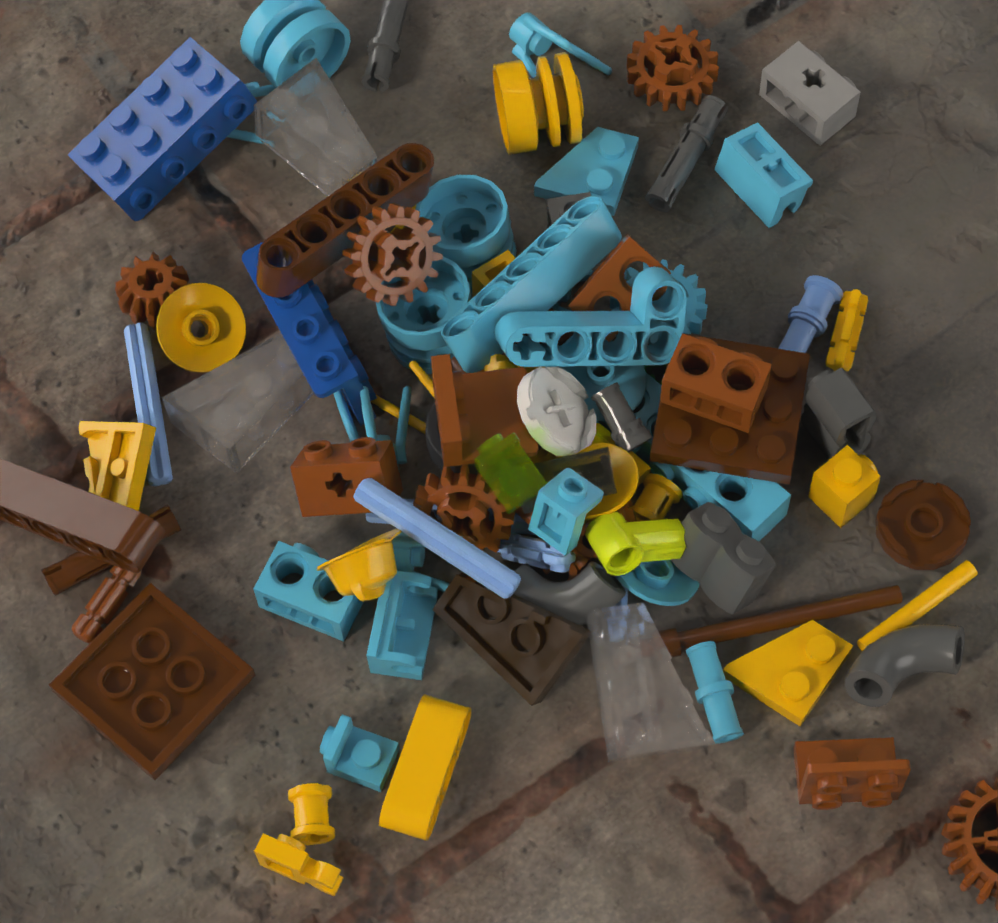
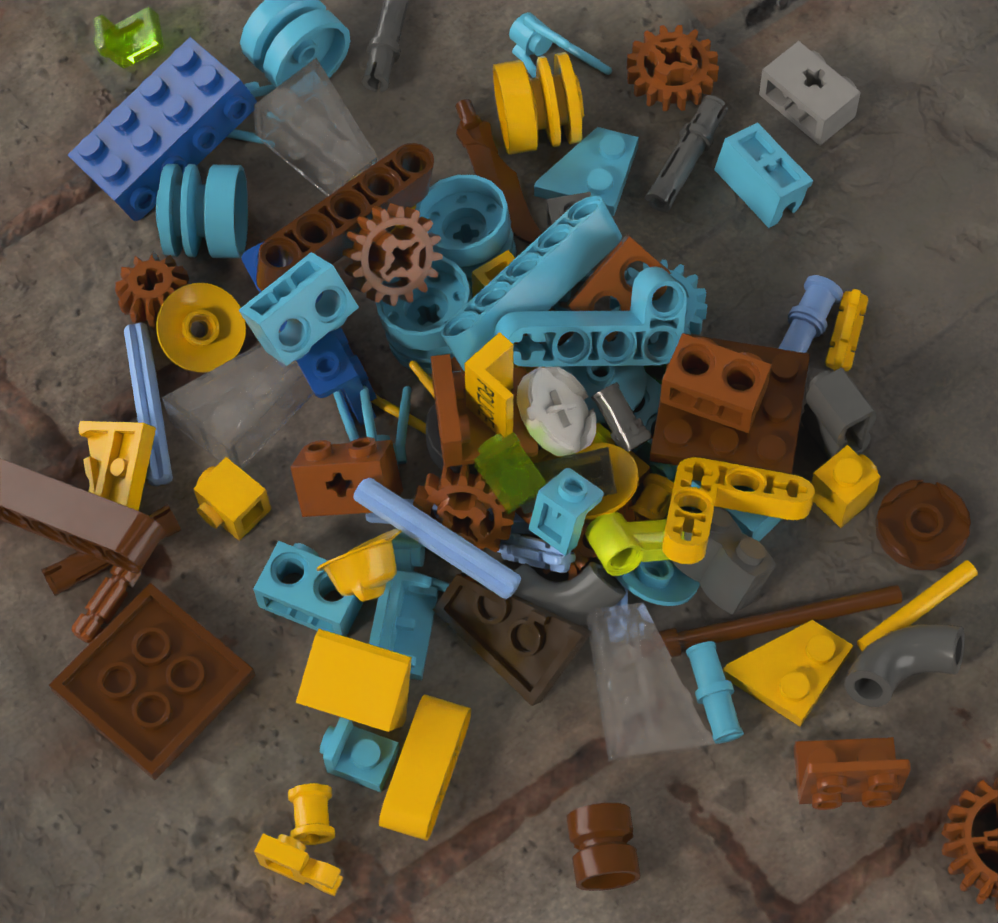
none -> clear neon green bracket [94,7,164,69]
none -> medium azure wheel [156,164,248,258]
none -> yellow brick [193,457,271,541]
none -> medium azure brick [239,252,359,366]
none -> yellow slope [296,629,412,732]
none -> reddish brown sword [455,99,542,244]
none -> yellow panel [464,332,514,443]
none -> reddish brown wheel [567,803,641,891]
none -> yellow beam [662,457,815,564]

